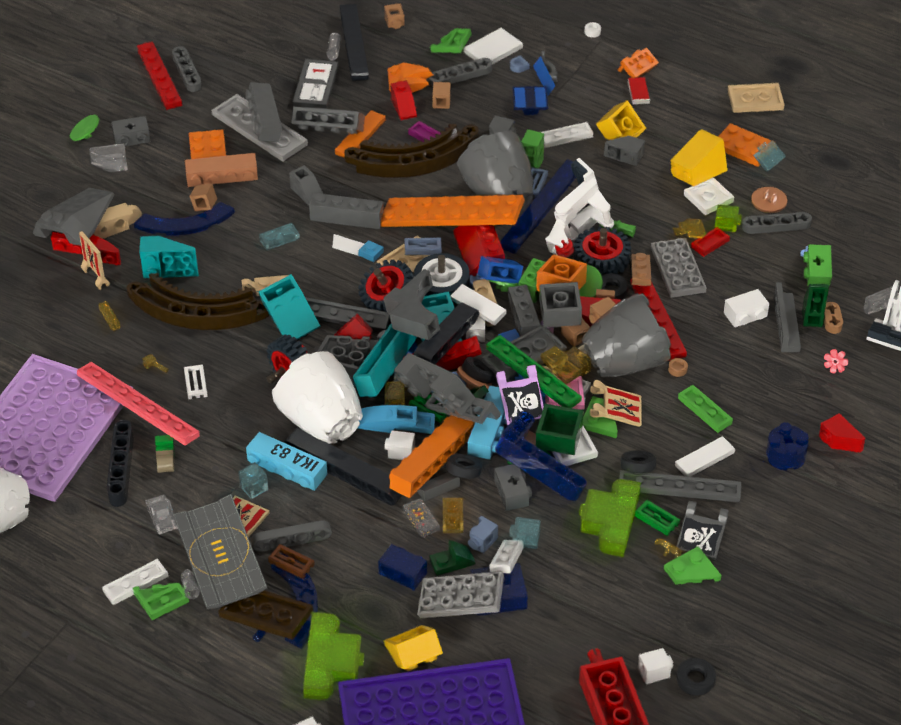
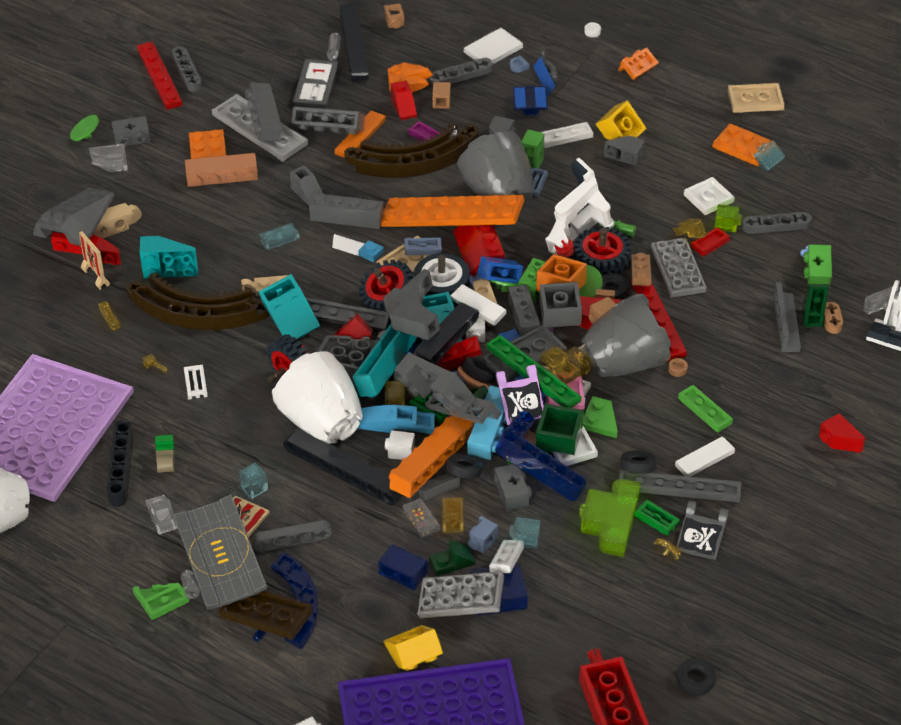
coral tile [77,362,199,445] -> none
white tile [102,559,168,605] -> none
clear blue tile [134,202,235,236] -> none
medium nougat brick [190,183,217,211] -> none
medium azure brick [246,432,327,491] -> none
reddish brown tile [268,544,315,579] -> none
clear neon green brick [303,612,364,700] -> none
bright green wing [430,29,472,54] -> none
clear blue tile [500,159,576,254] -> none
medium nougat brick [561,319,590,347] -> none
tan flag [590,380,642,427] -> none
red tile [628,77,650,104] -> none
white brick [638,648,673,684] -> none
bright green wing [664,546,722,584] -> none
yellow slope [670,130,727,186] -> none
white brick [724,289,769,328] -> none
nougat piece [751,187,787,213] -> none
clear blue brick [766,422,809,470] -> none
coral plant [824,349,848,374] -> none

